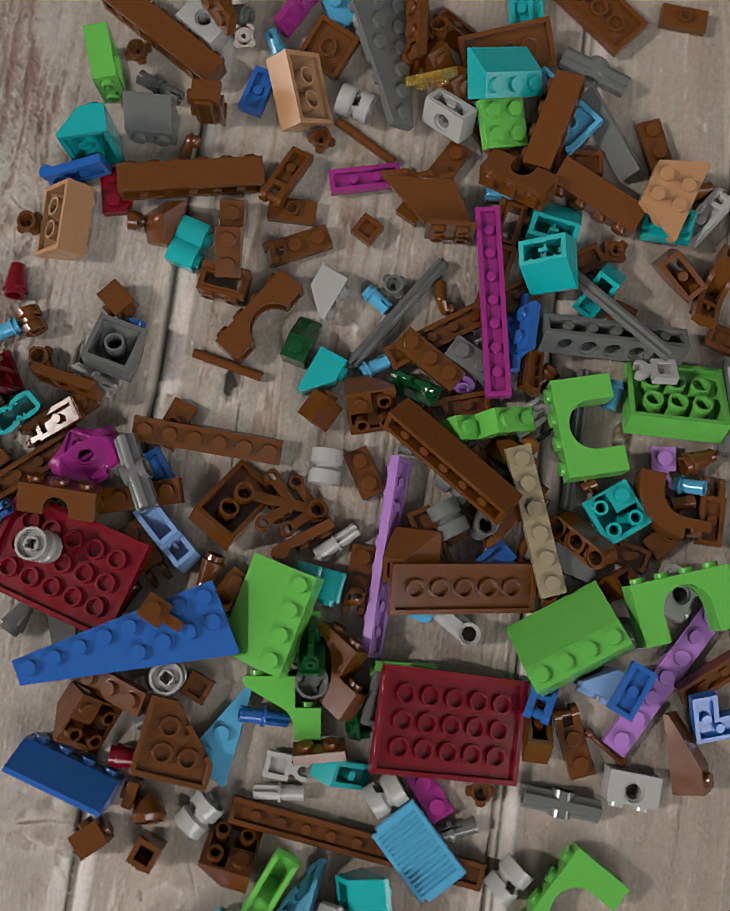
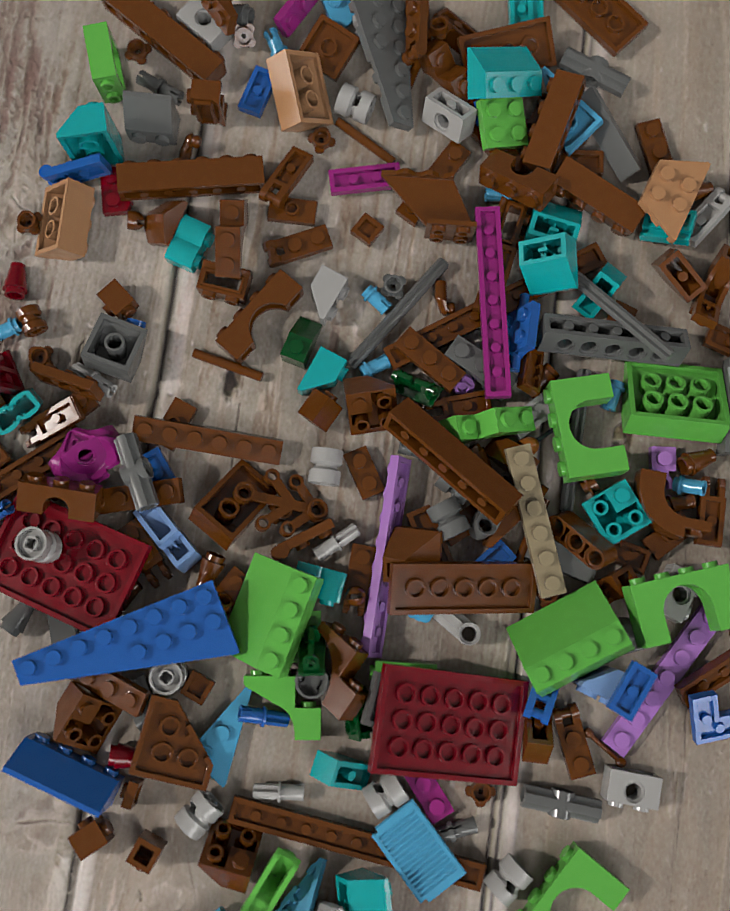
reddish brown cone [130,794,167,825] -> none
reddish brown plate [136,592,185,632] -> none
light grey plate [262,748,310,782] -> none
reddish brown plate [292,736,346,766] -> none
clear yellow plate [405,66,458,90] -> none
reddish brown plate [603,238,628,264] -> none
light grey plate [632,358,680,385] -> none
reddish brown plate [658,2,709,37] -> none
reddish brown slope [663,711,714,796] -> none

